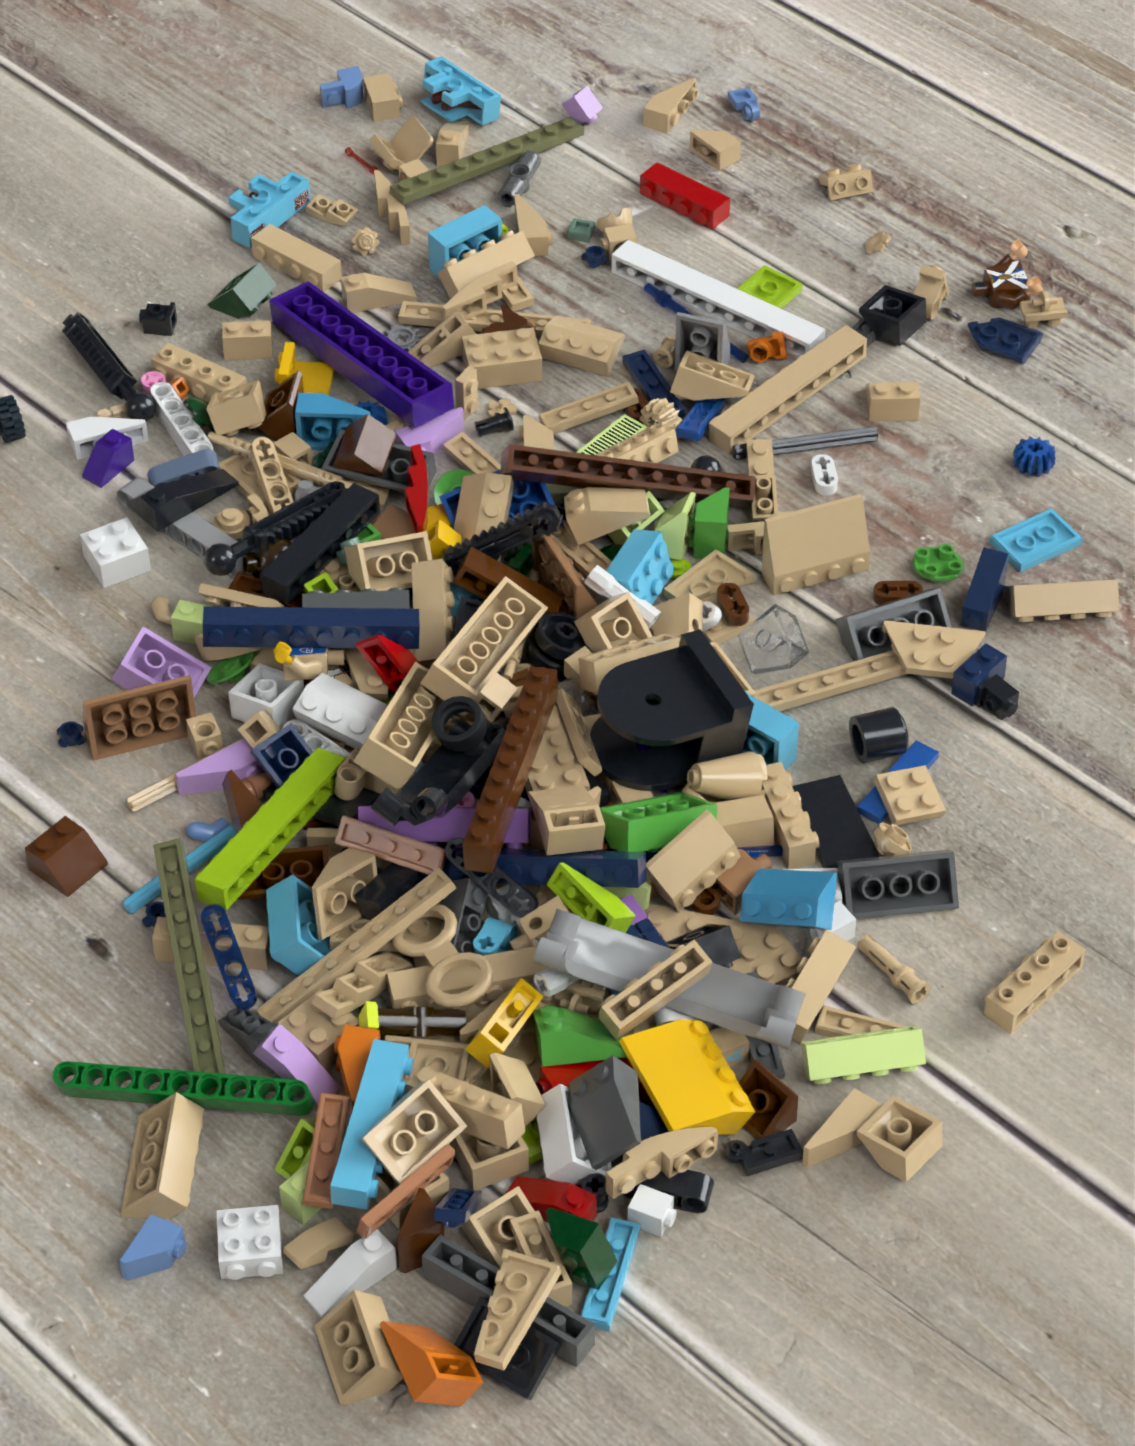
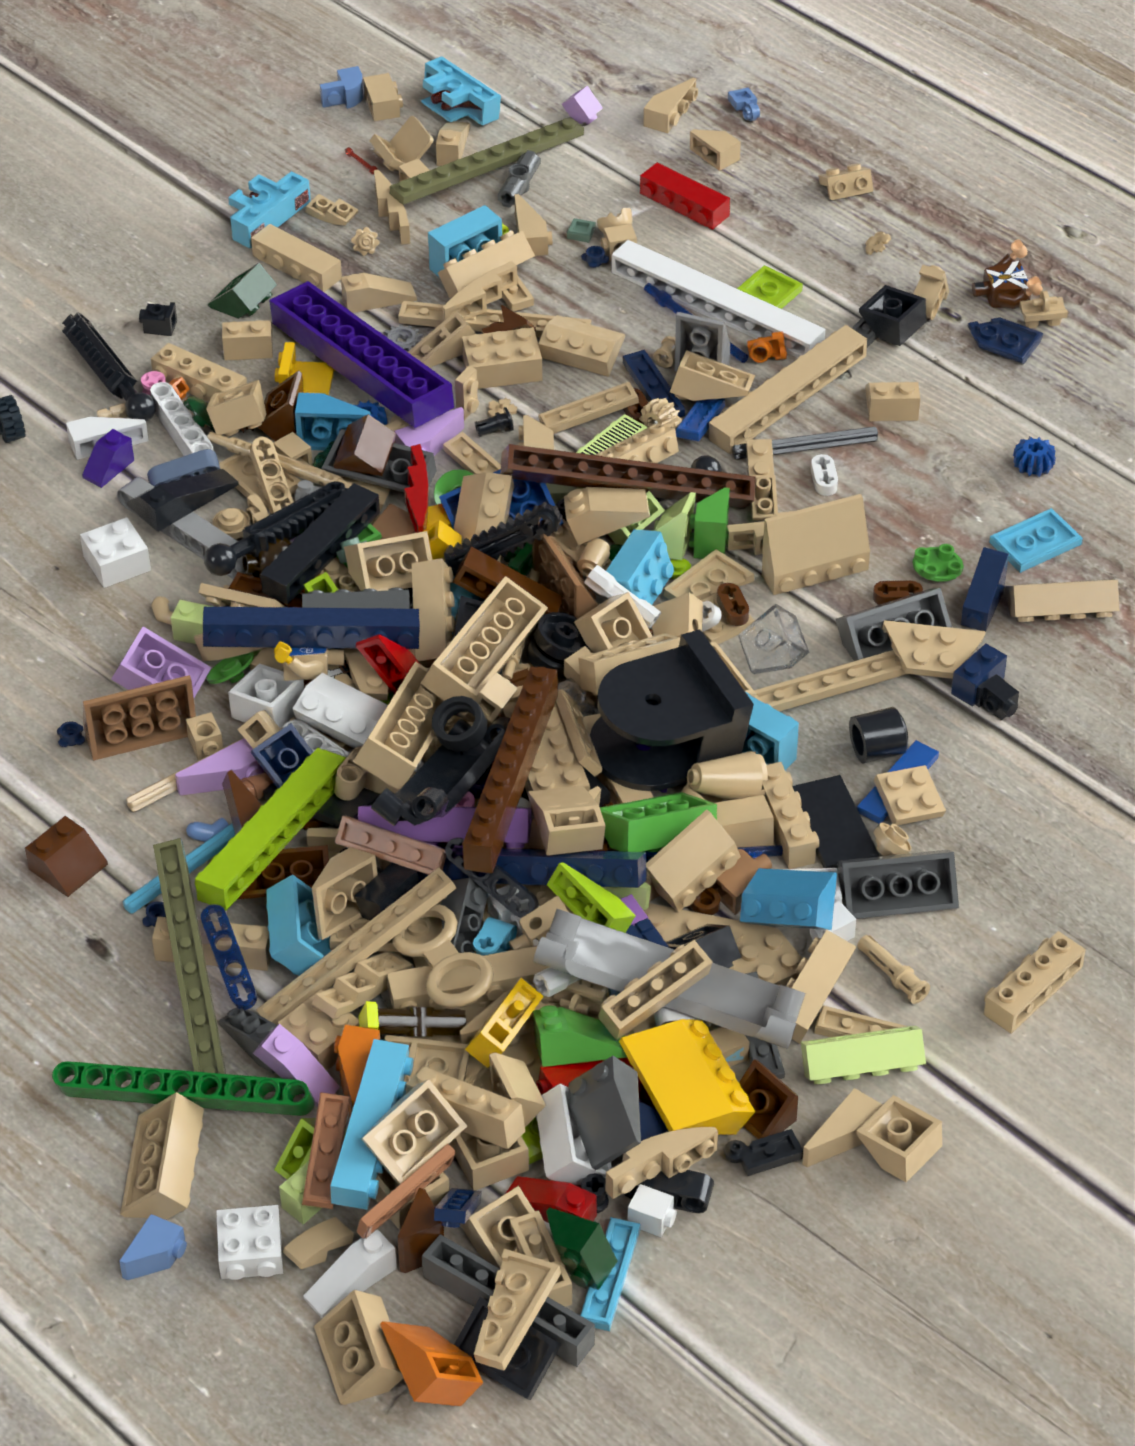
none -> tan brick [577,538,610,577]

